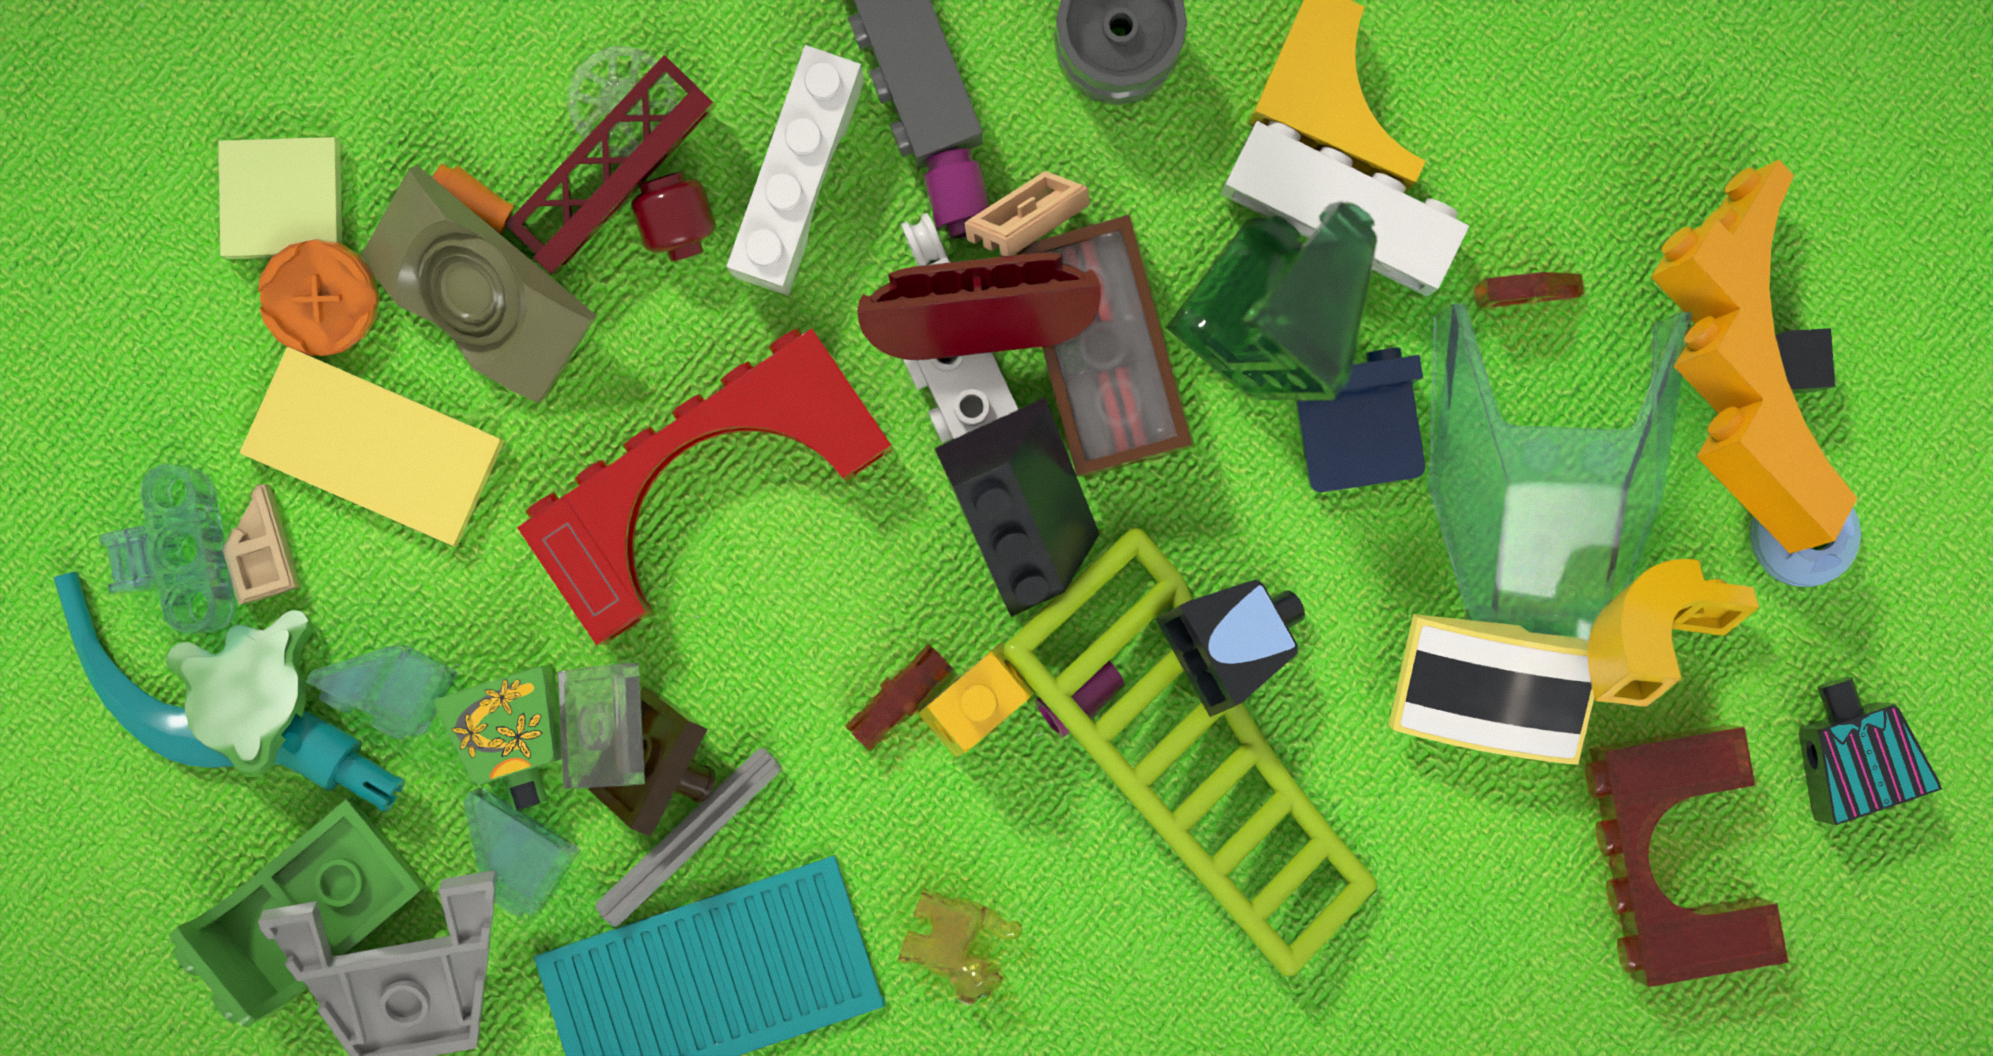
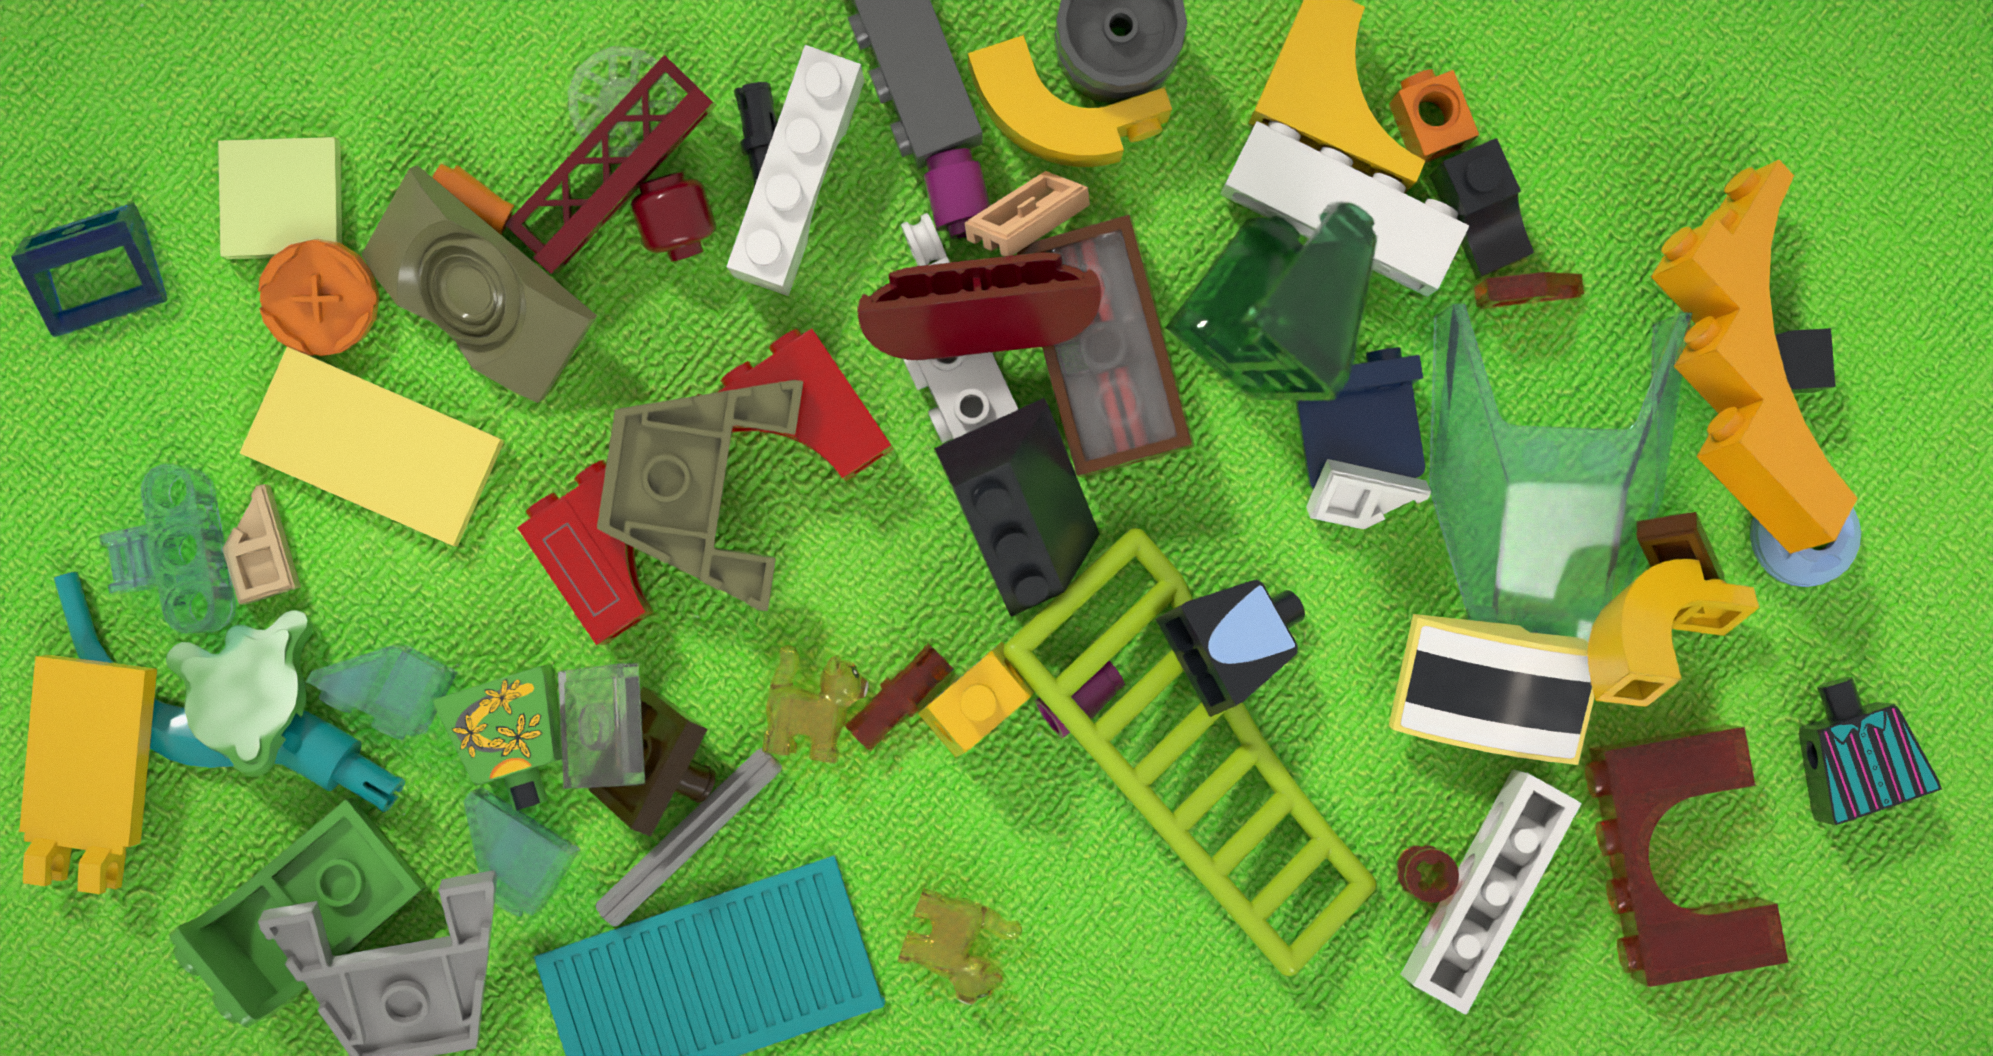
none -> tile [11,203,167,337]
none -> yellow tile [19,655,157,894]
none -> olive wing [597,380,803,611]
none -> black pin [734,82,778,188]
none -> clear yellow animal [762,645,869,763]
none -> yellow arch [968,35,1172,167]
none -> white tile [1306,459,1431,529]
none -> orange brick [1389,69,1479,164]
none -> clear red bush [1396,844,1459,903]
none -> white brick [1400,769,1581,1015]
none -> black arch [1429,138,1534,279]
none -> reddish brown tile [1637,512,1724,581]

